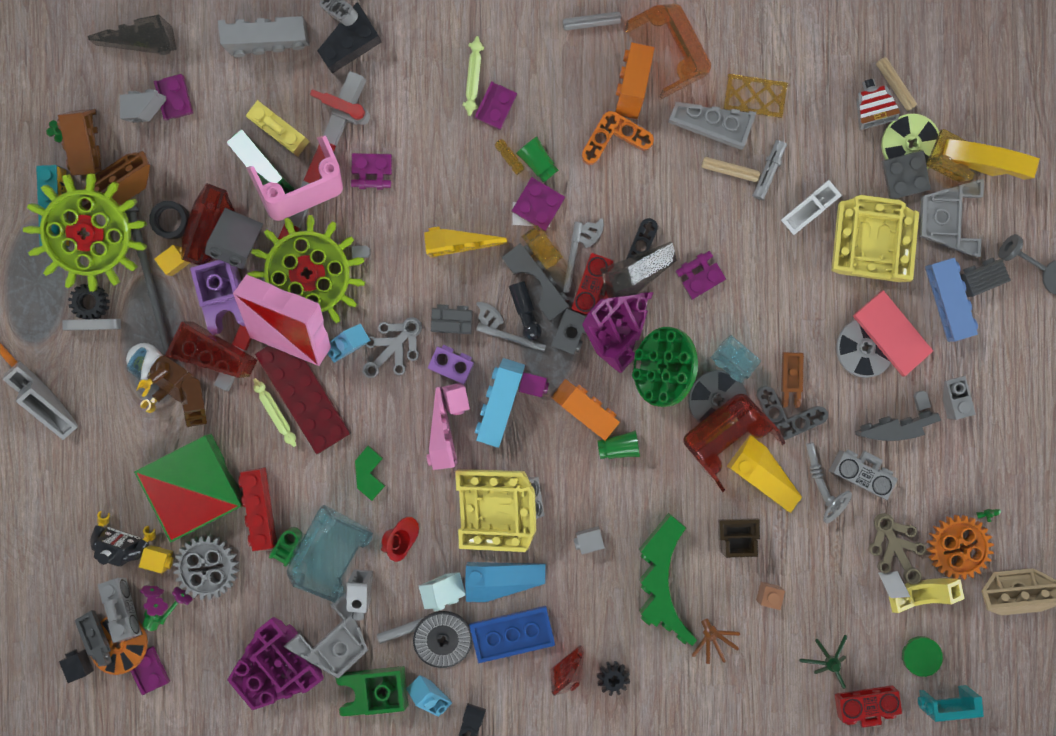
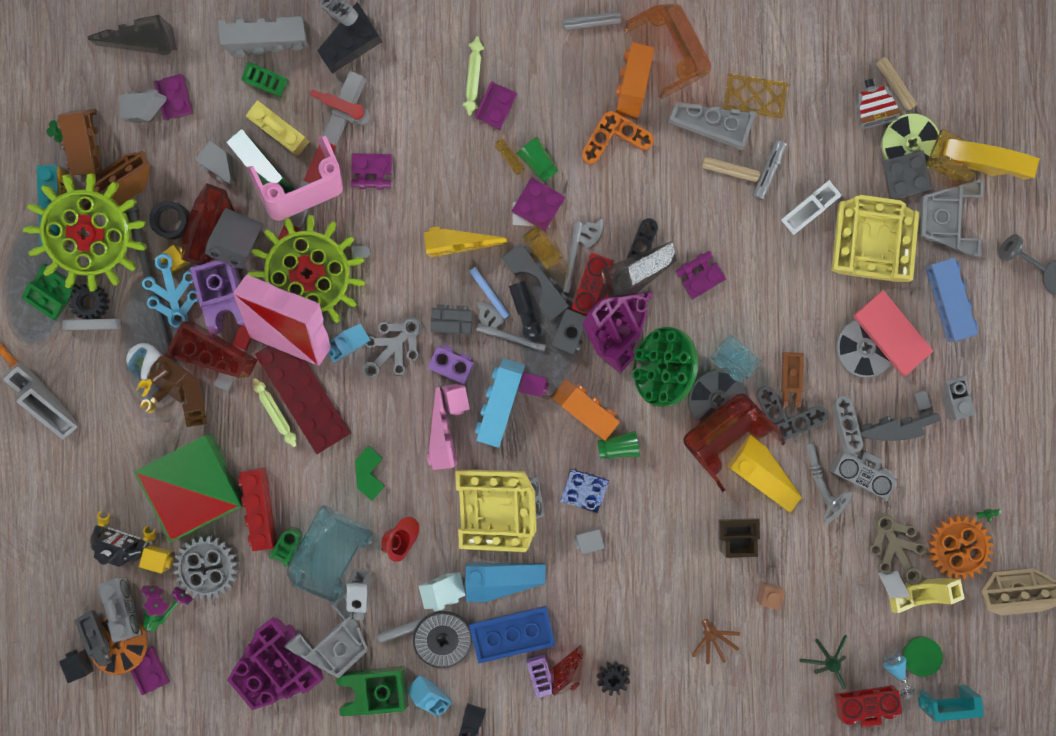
green arch [639,513,697,646] -> none
dark grey brick [960,257,1011,297] -> none
none -> green slope [21,264,79,320]
none -> medium azure plant [142,253,198,328]
none -> light grey slope [196,140,236,186]
none -> green slope [241,62,288,98]
none -> light blue bar [469,267,510,319]
none -> medium lavender slope [526,654,556,698]
none -> clear blue hinge [560,468,609,513]
none -> light grey beam [832,396,863,454]
none -> piece [883,653,915,699]

